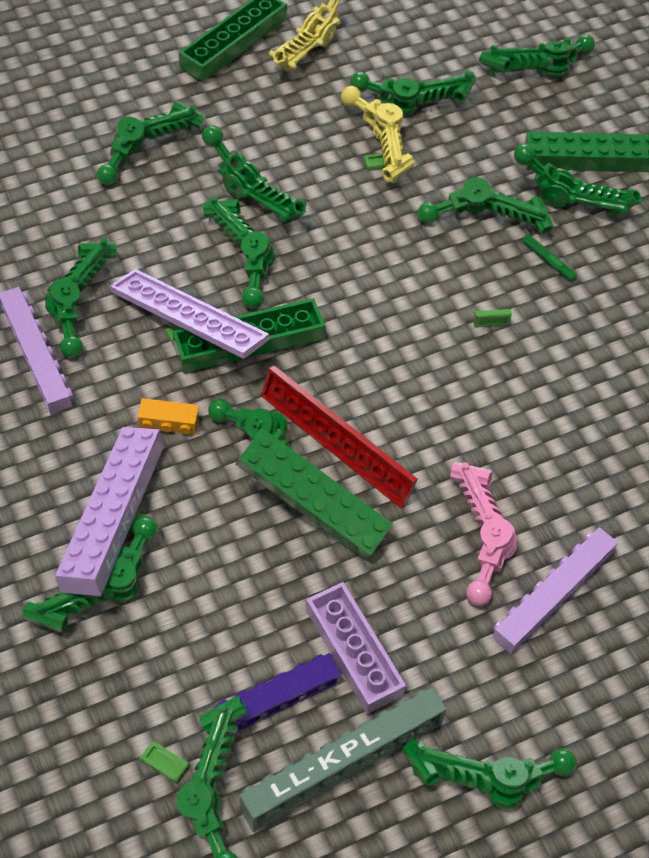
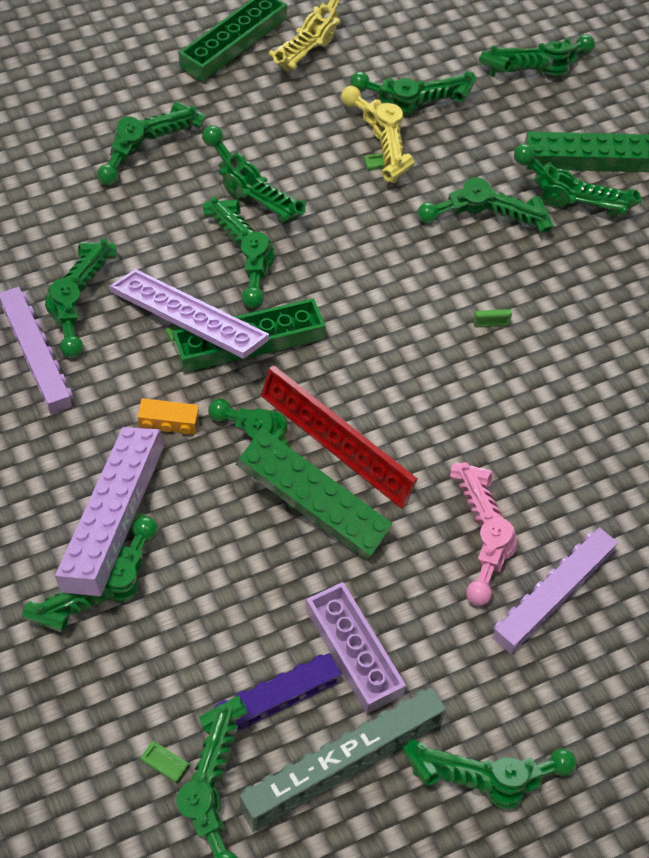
green axle [522,234,577,282] -> none

